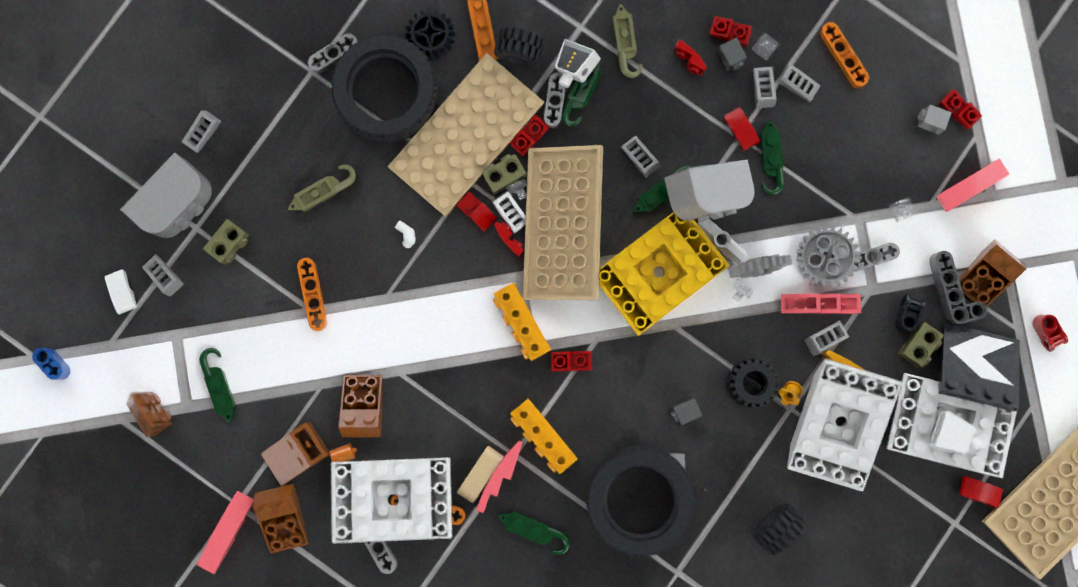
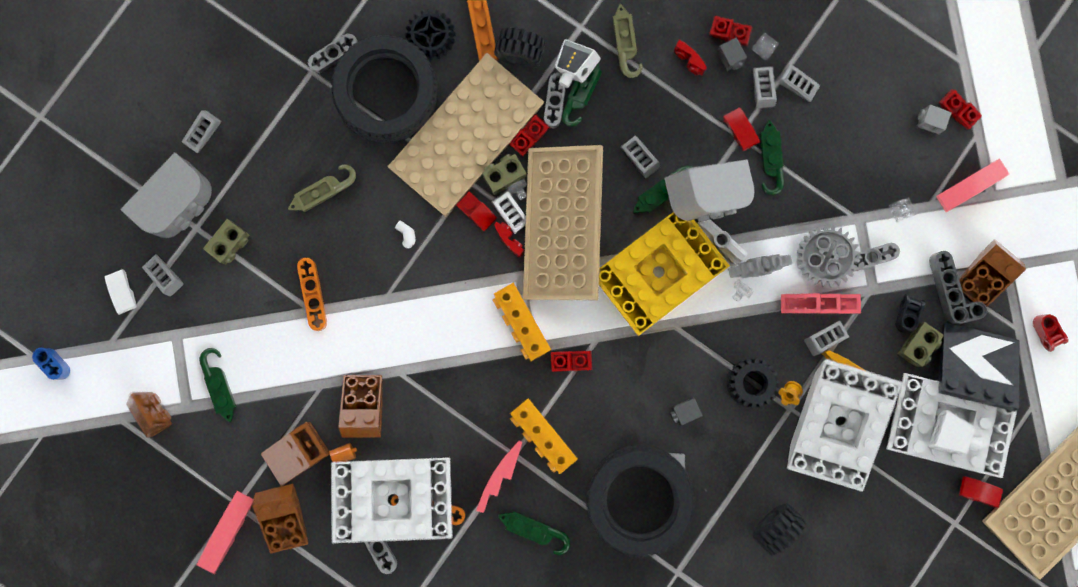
tan beam [457,446,504,503] -> none
orange beam [820,22,869,88] -> none

